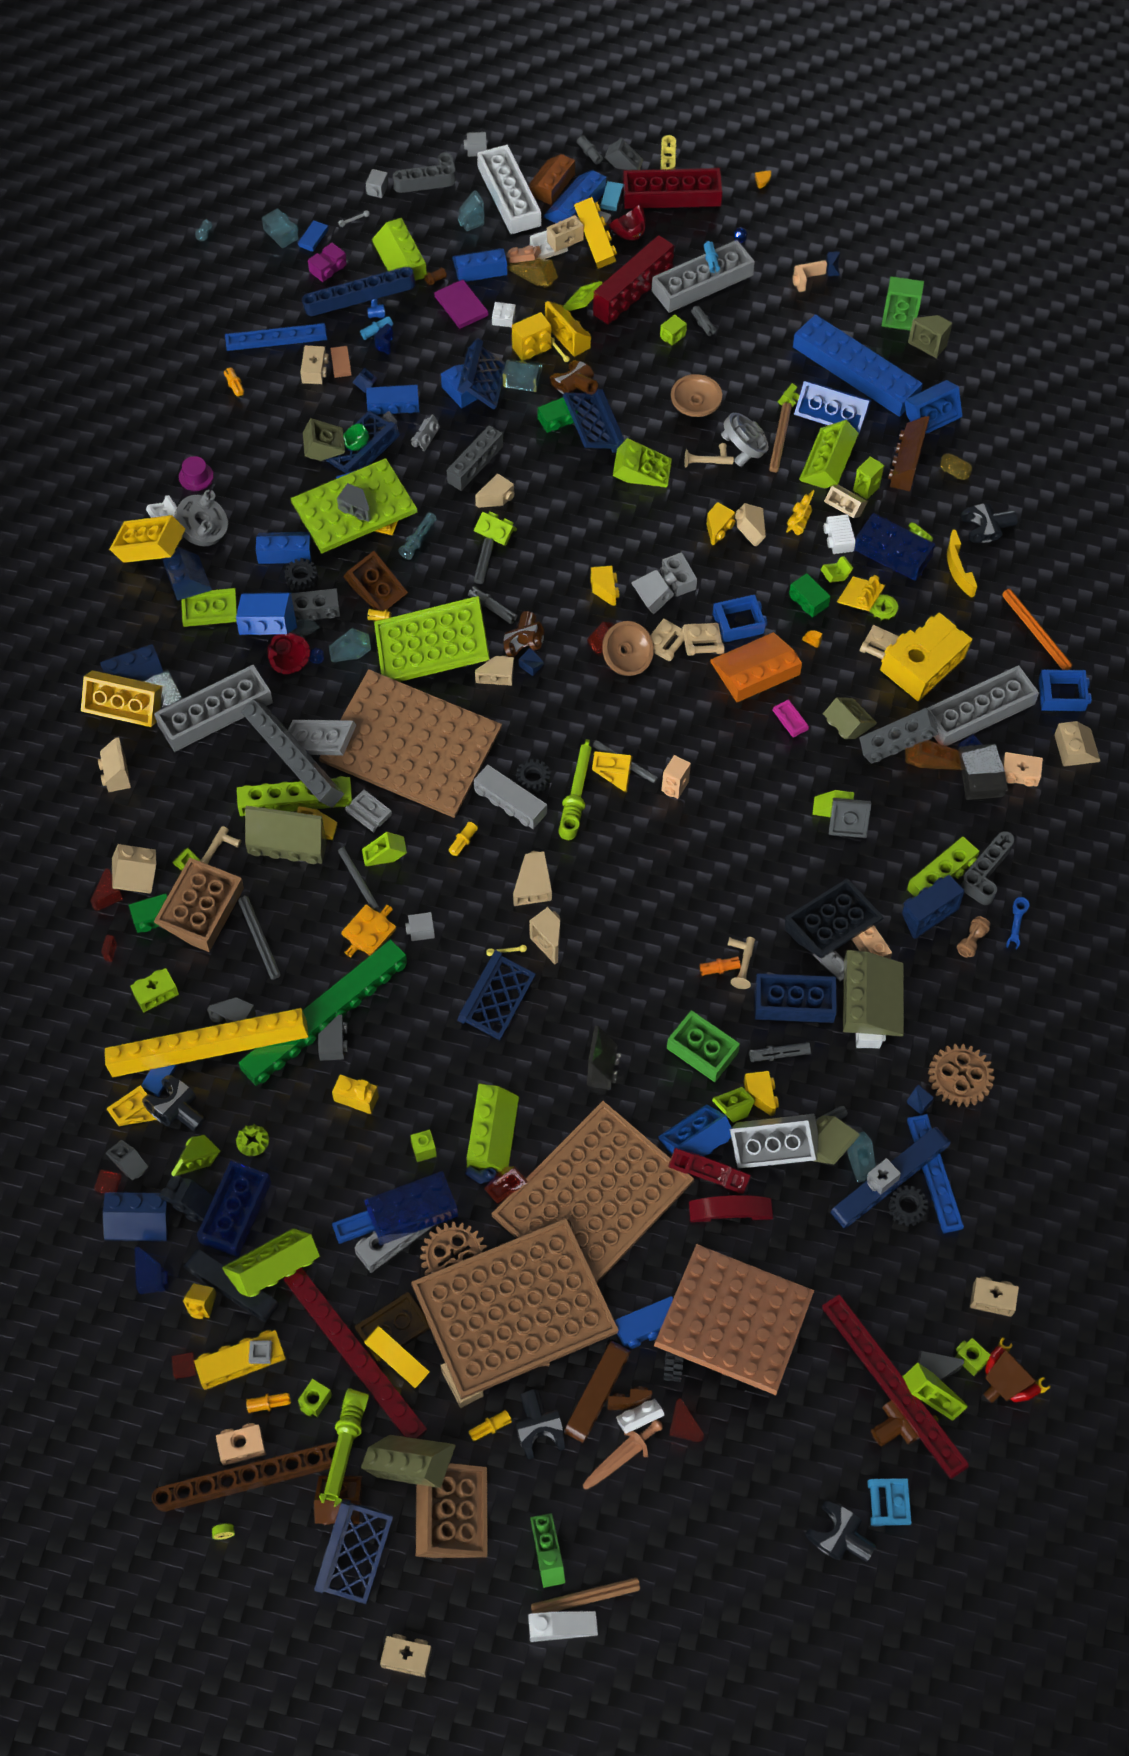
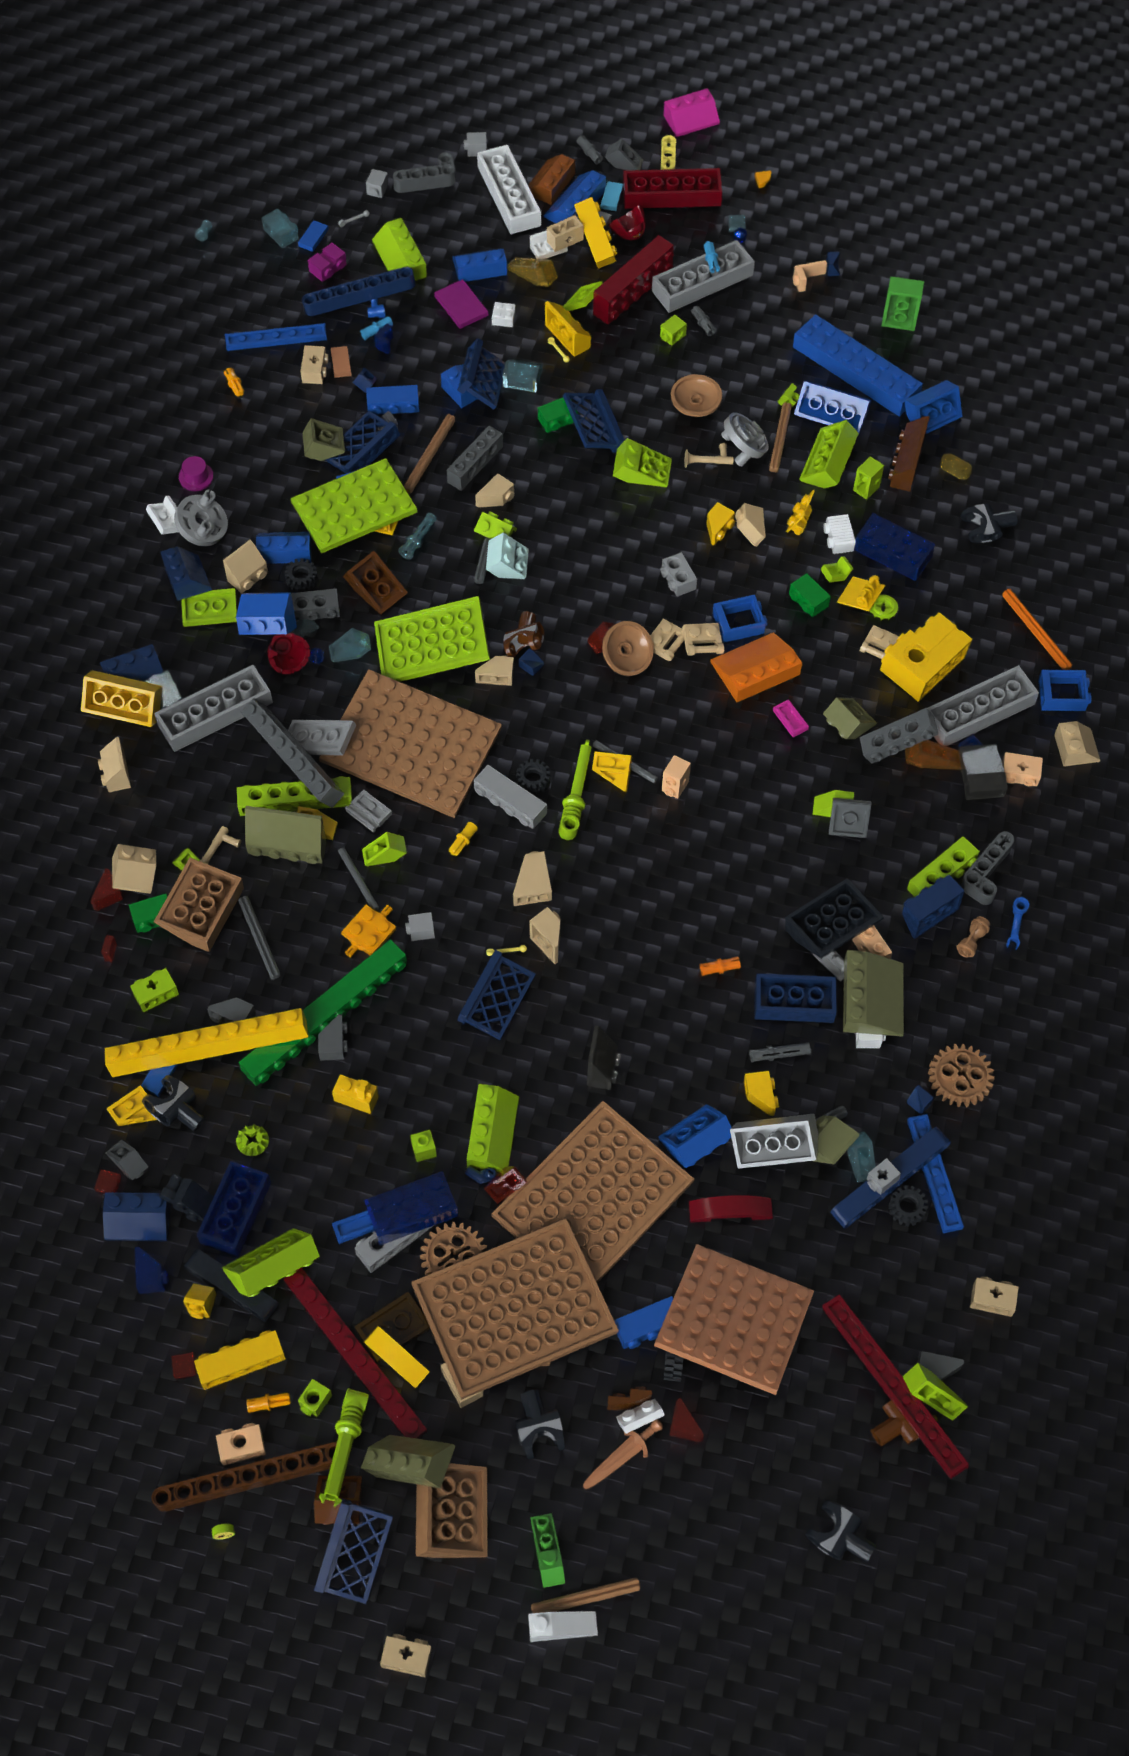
yellow brick [109,515,185,563] -> none
lime slope [171,1135,220,1176] -> none
light grey tile [249,1341,272,1364] -> none
dark grey slope [337,483,371,522] -> none
green hair [343,423,369,451] -> none
yellow pin [367,609,391,621] -> none
light grey hinge [411,414,440,451] -> none
reddish brown pin [424,268,447,285] -> none
clear light blue slope [458,190,484,231] -> none
dark grey pin [468,586,517,624] -> none
yellow axle [469,1410,512,1441] -> none
nougat plate [506,245,541,263] -> none
yellow brick [512,312,551,361] -> none
reddish brown connector [550,360,598,395] -> none
reddish brown beam [564,1341,631,1443] -> none
yellow slope [590,566,619,606] -> none
light grey torso [632,570,677,614] -> none
bright green brick [667,1010,740,1082] -> none
dark red slope [668,1147,751,1194] -> none
lime slope [712,1087,755,1123] -> none
tan piece [727,937,755,989] -> none
light orange tile [802,631,823,648] -> none
tan brick [824,485,868,518] -> none
dark azure plate [867,1479,911,1526] -> none
olive slope [908,315,952,358] -> none
lime gear [908,523,933,543] -> none
yellow slope [947,530,977,597] -> none
lime brick [955,1338,990,1376] -> none
reddish brown torso [983,1338,1050,1403] -> none
none -> tan slope [223,540,268,594]
none -> medium nougat axle [403,414,455,494]
none -> light aqua slope [486,532,529,579]
none -> dark pink slope [664,88,720,137]
none -> clear light blue tile [728,215,746,231]

